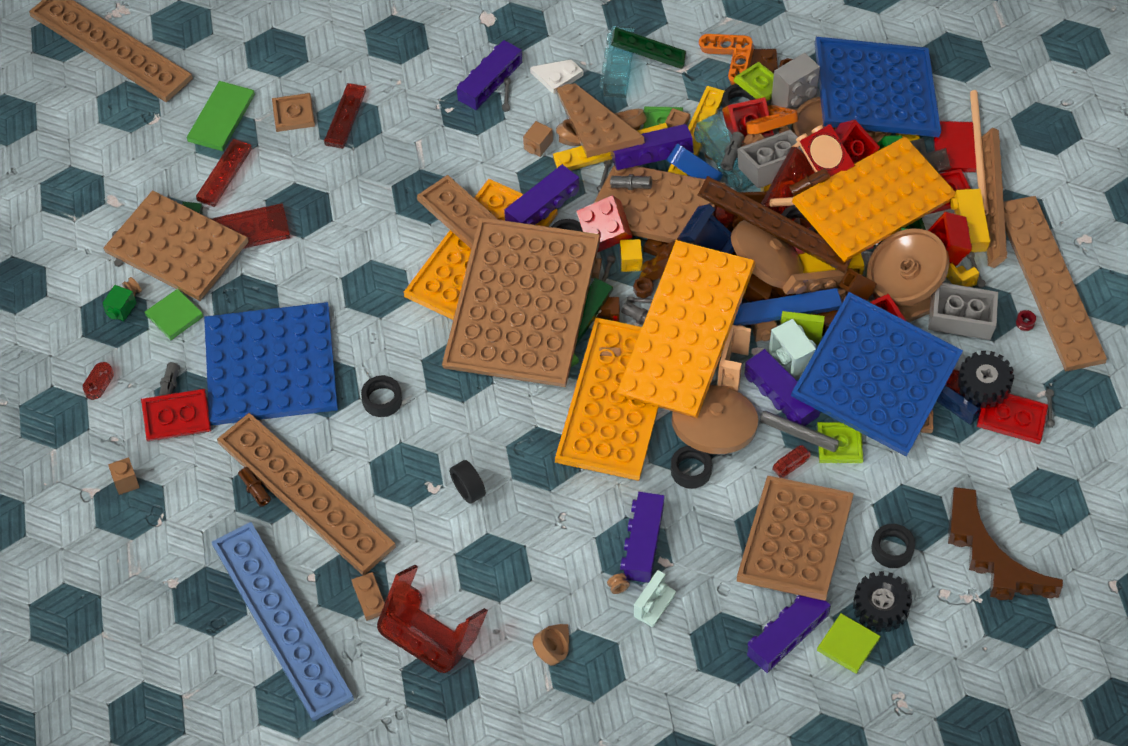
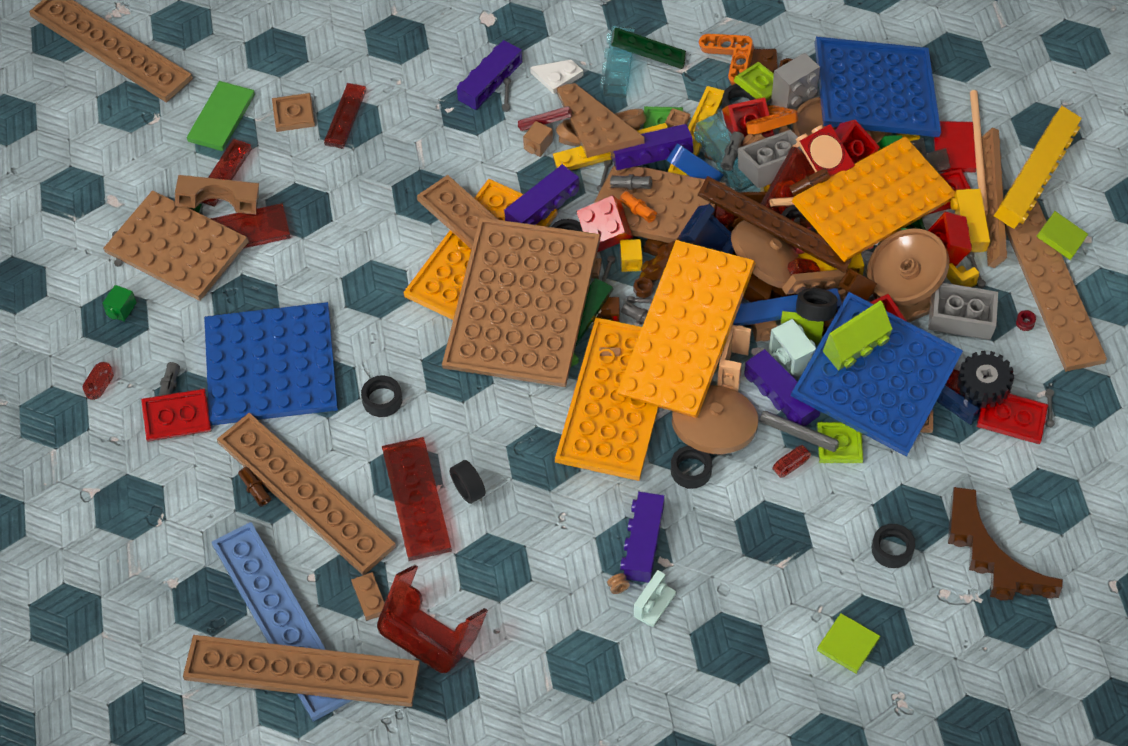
medium nougat brick [108,457,140,495] -> none
medium nougat bush [122,277,142,296] -> none
bright green tile [145,288,203,340] -> none
medium nougat piece [533,624,569,666] -> none
medium nougat plate [737,475,854,601] -> none
dark purple brick [747,595,831,673] -> none
black wheel [853,571,912,632] -> none
none -> medium nougat arch [175,175,259,215]
none -> medium nougat plate [183,635,420,707]
none -> clear red plate [382,437,452,561]
none -> dark red axle [518,106,572,131]
none -> orange pin [620,191,657,223]
none -> clear red beam [788,258,820,276]
none -> black tyre [796,288,838,322]
none -> lime slope [823,300,892,371]
none -> yellow brick [994,106,1082,229]
none -> lime tile [1036,211,1088,260]

